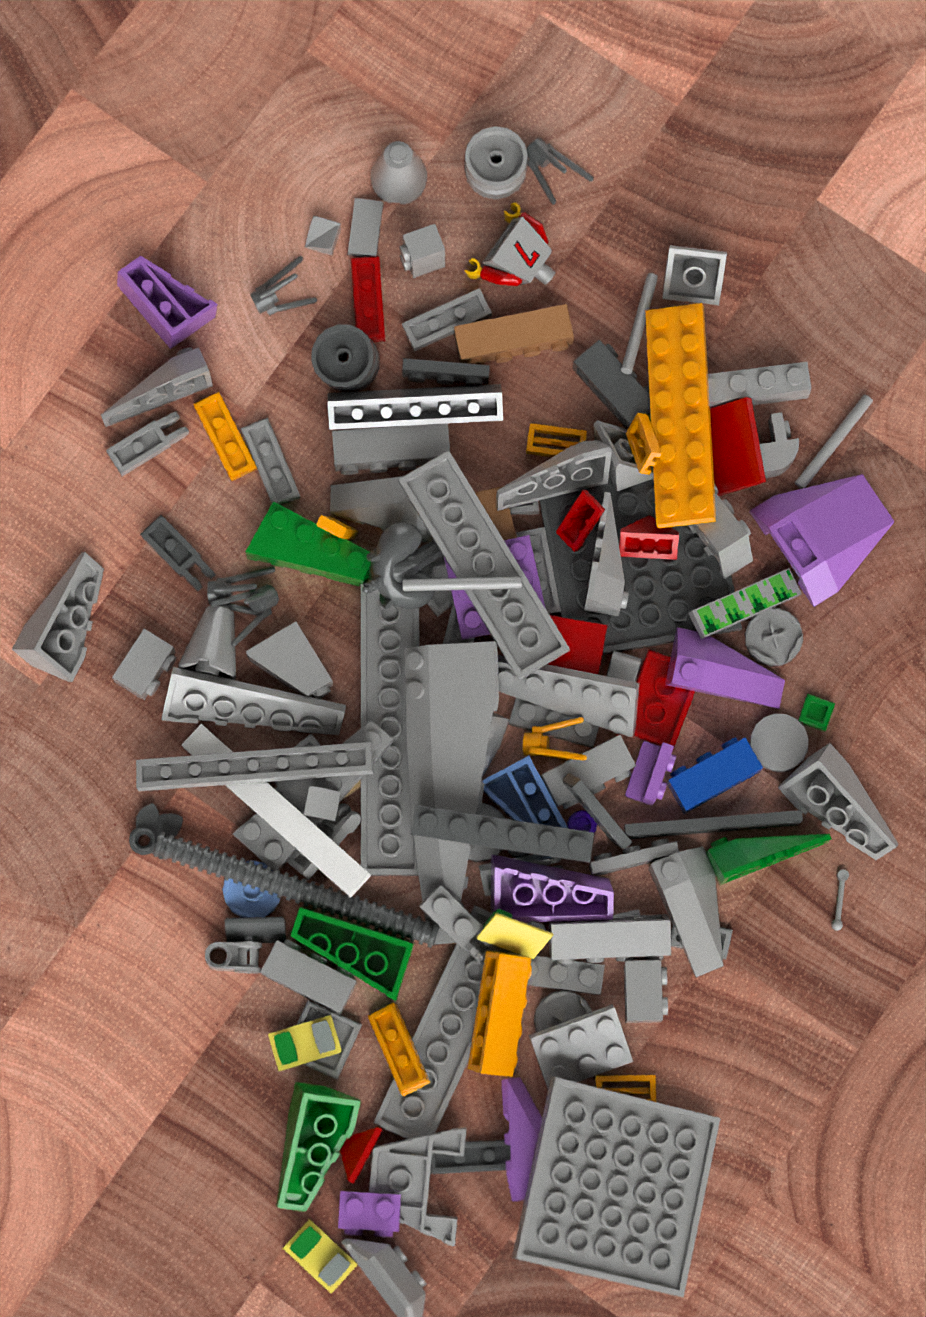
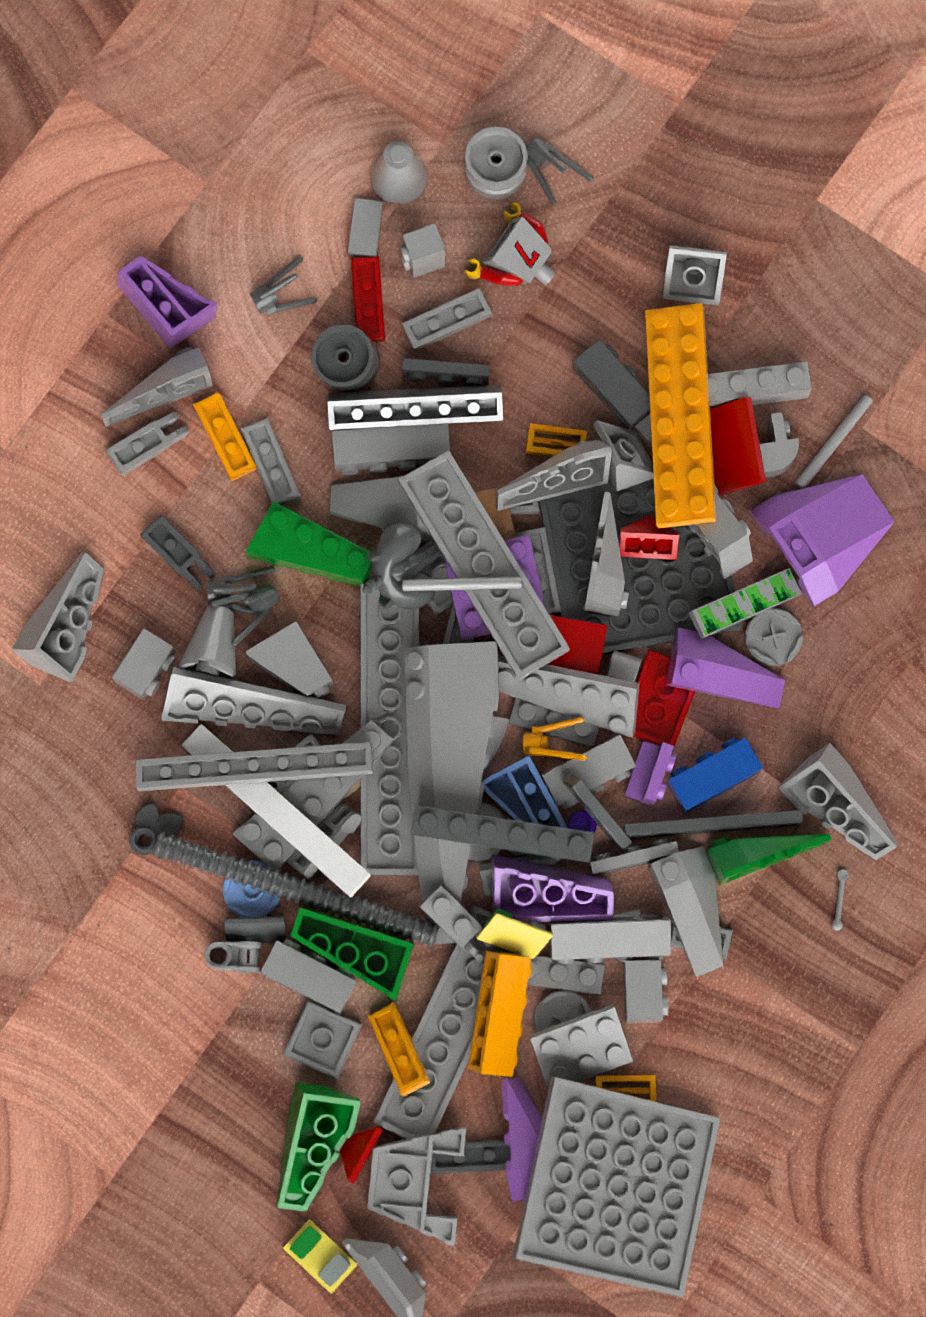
piece [268,1015,342,1071] -> none
light grey slope [304,785,341,821] -> none
light grey slope [305,216,341,256] -> none
light orange tile [317,515,358,540] -> none
medium lavender bracket [338,1191,401,1237] -> none
medium nougat brick [454,304,574,365] -> none
red slope [556,490,605,552] -> none
light grey bar [621,273,658,374] -> none
light orange tile [625,412,662,475] -> none
light grey tile [750,714,809,773] -> none
green tile [798,694,835,732] -> none

